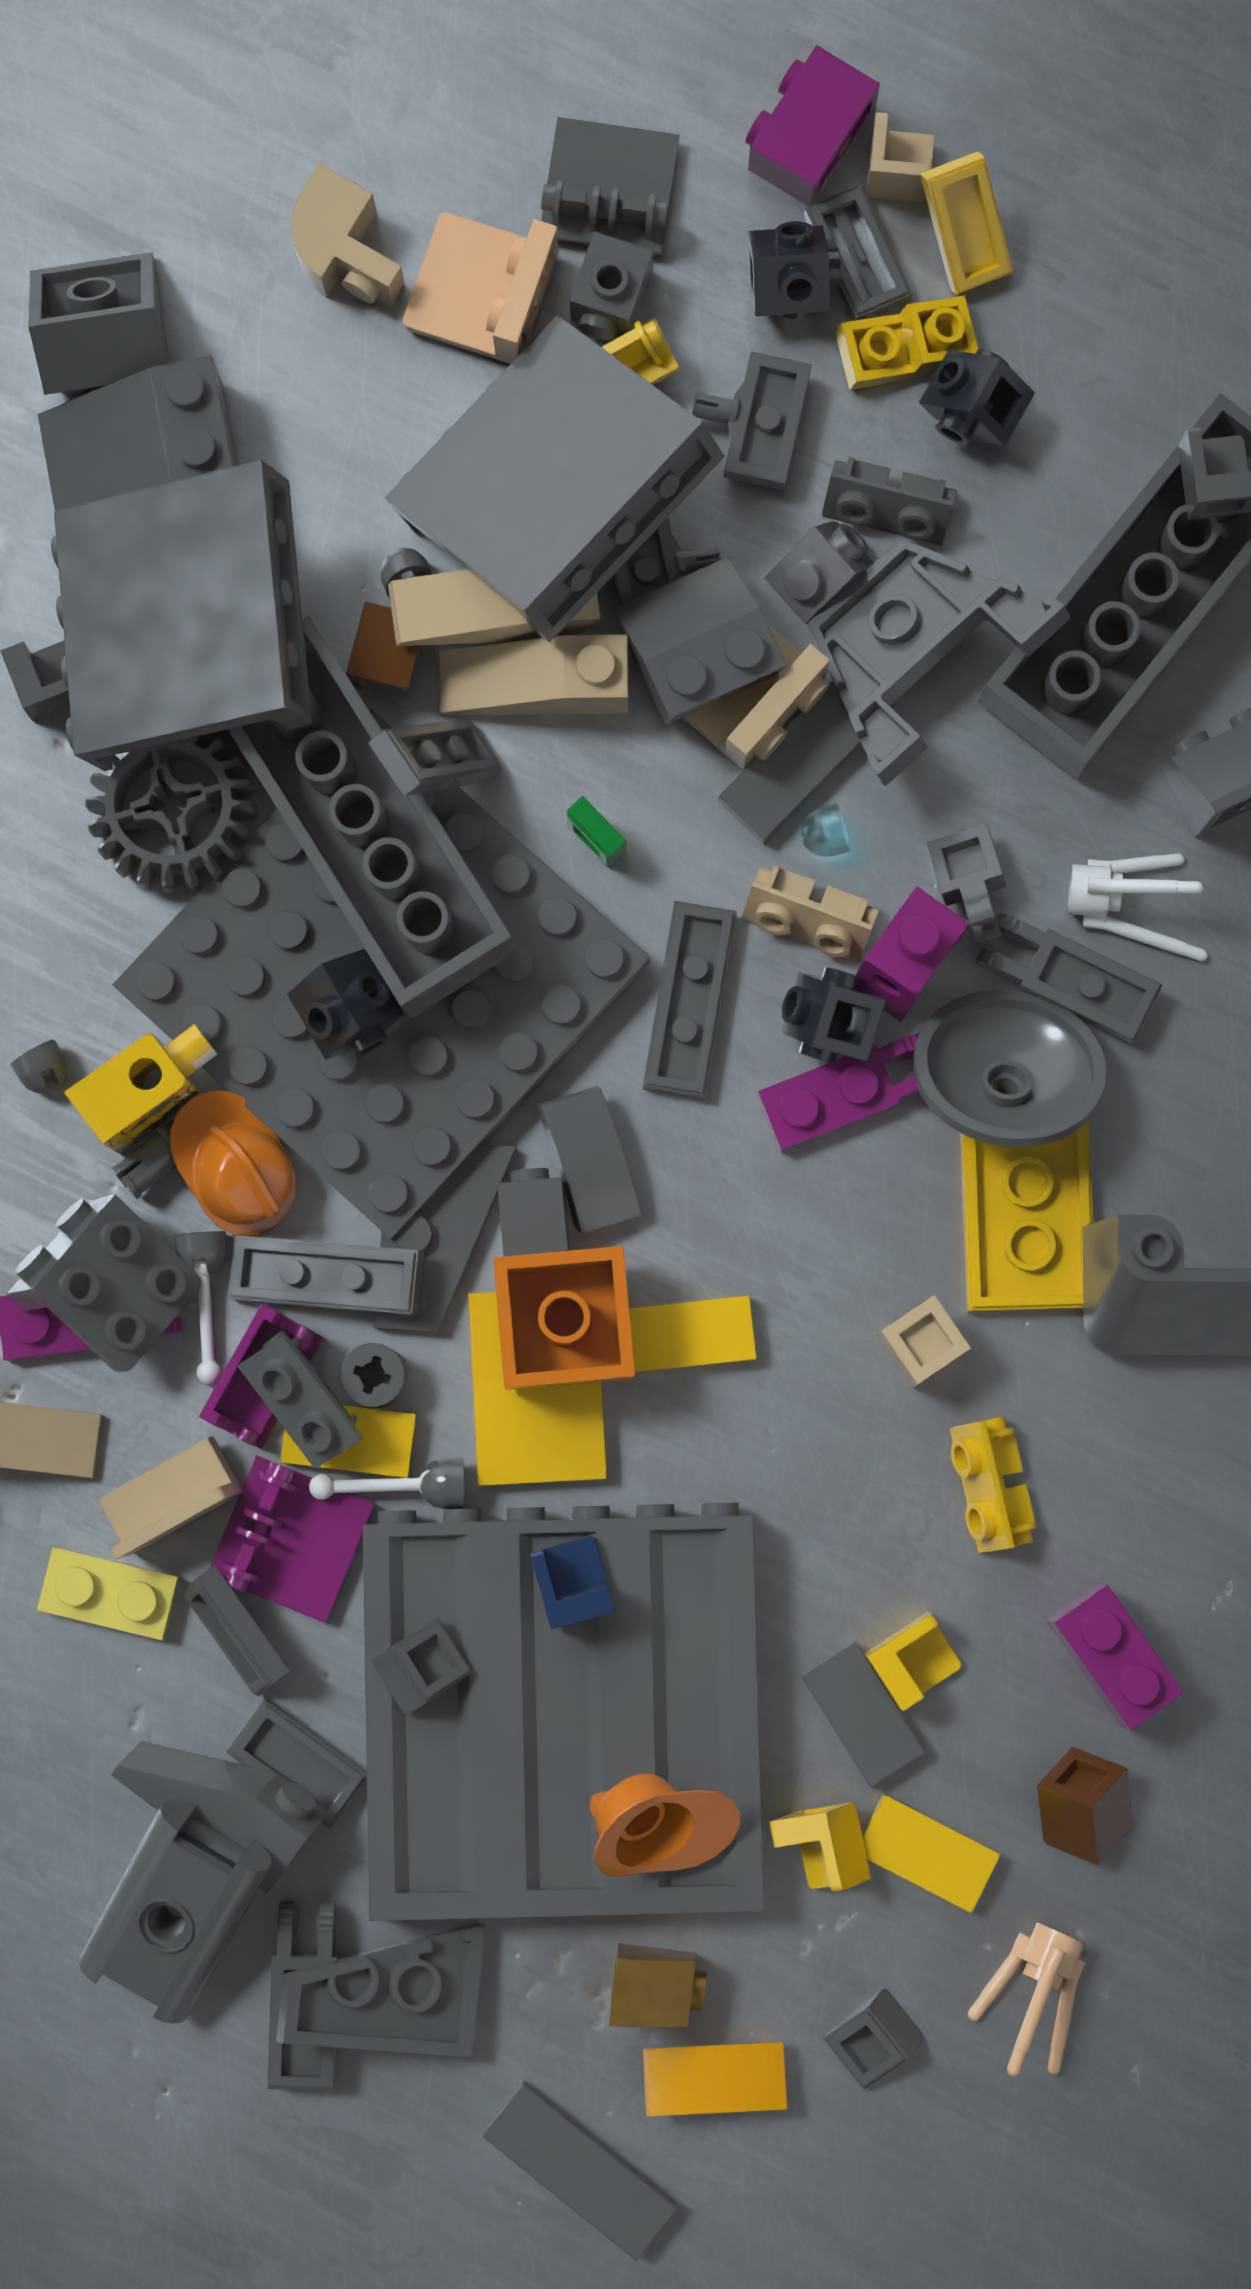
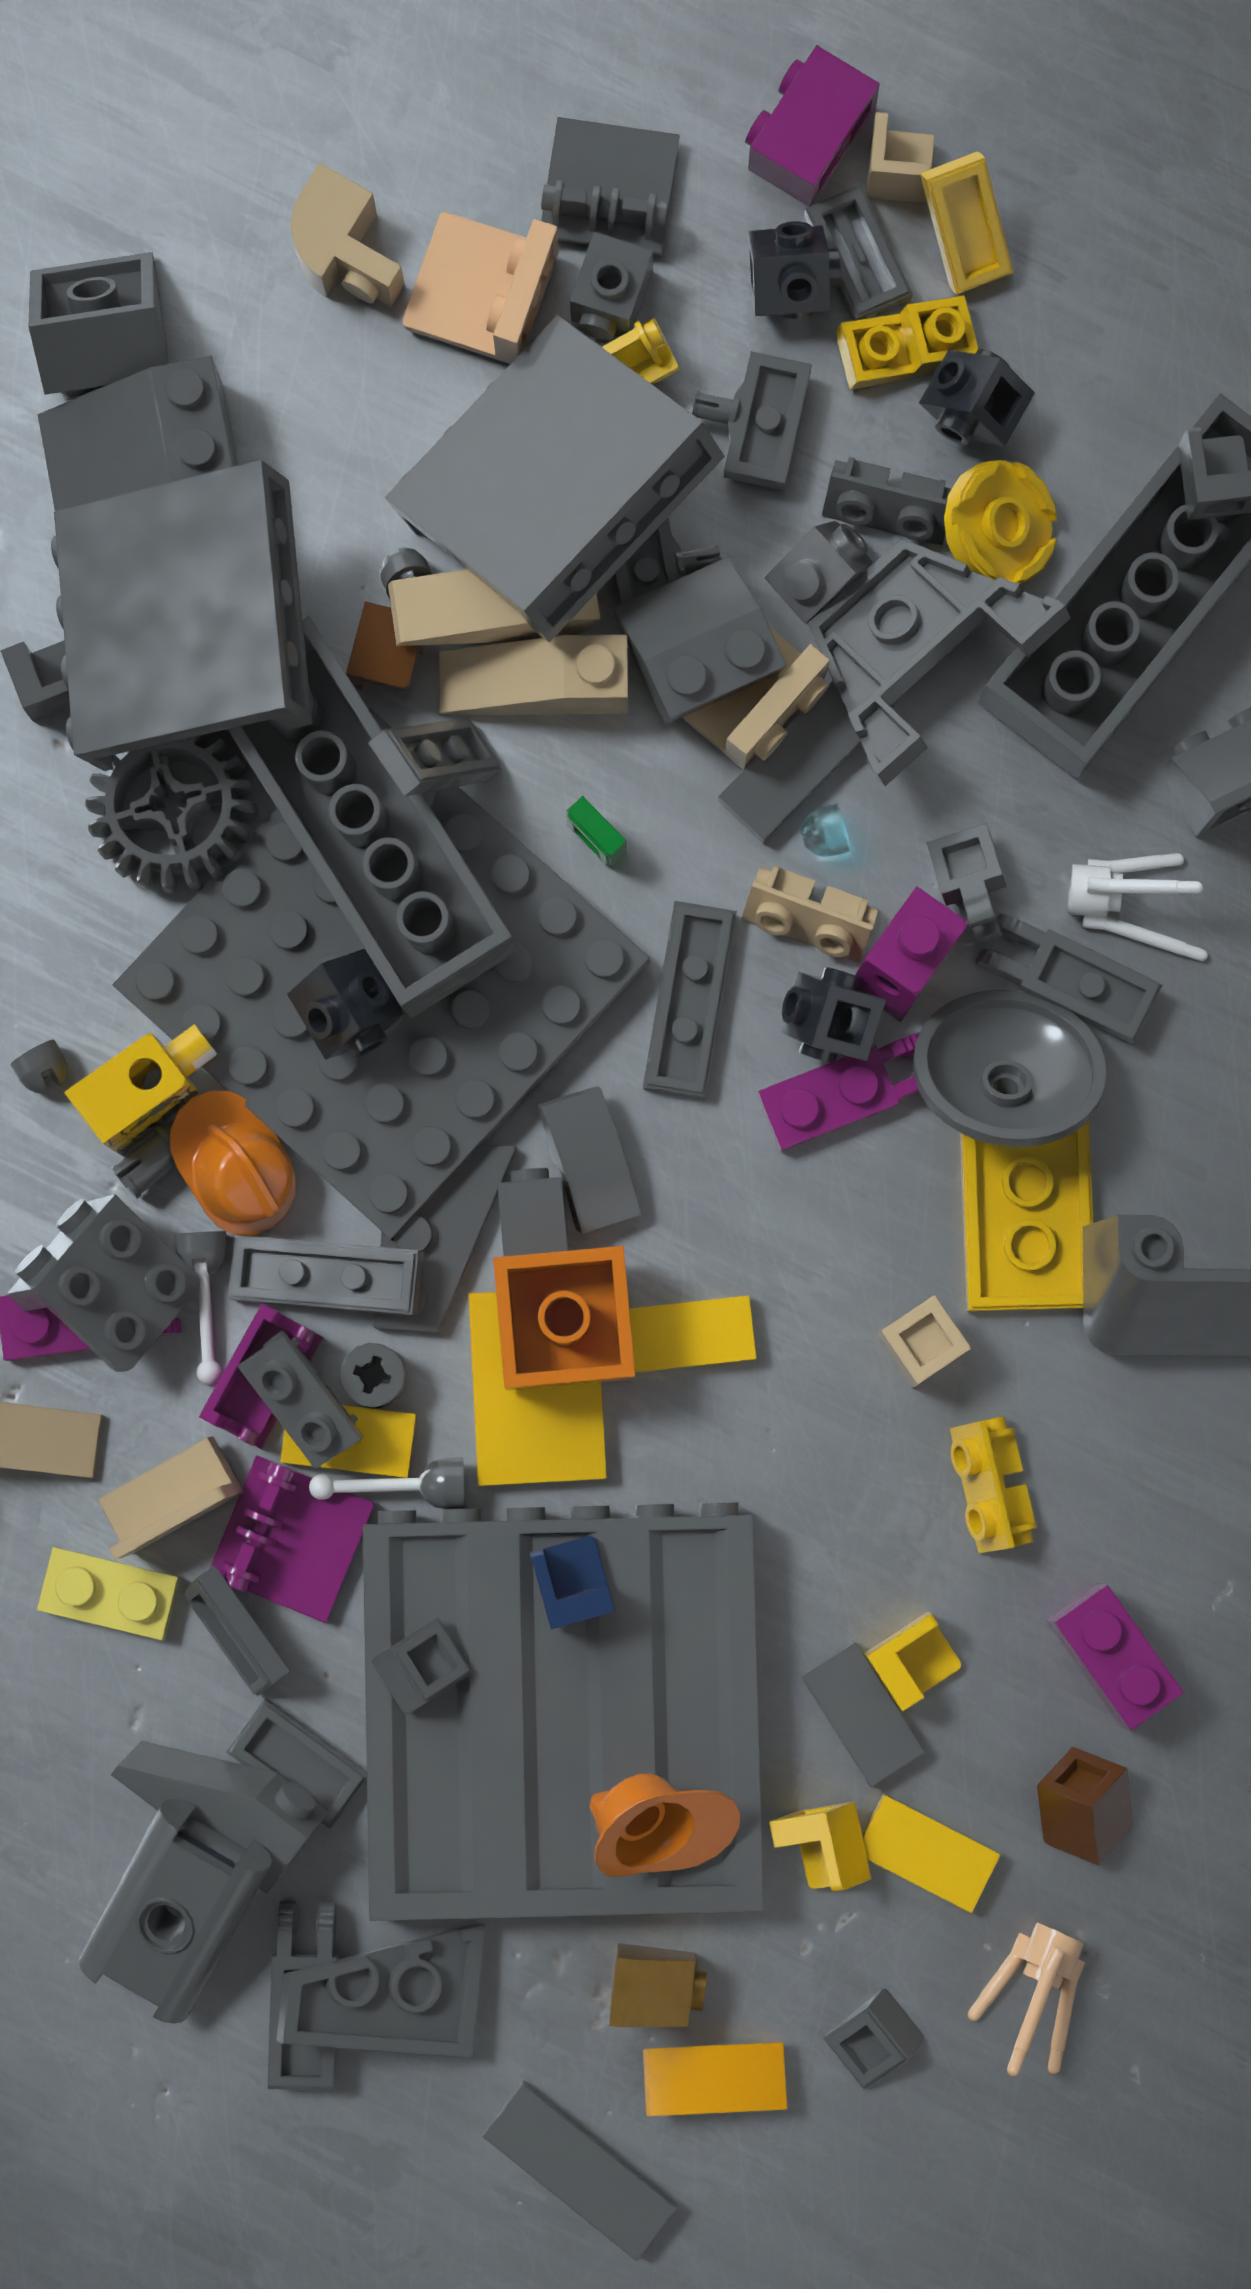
none -> yellow tile [944,460,1057,584]

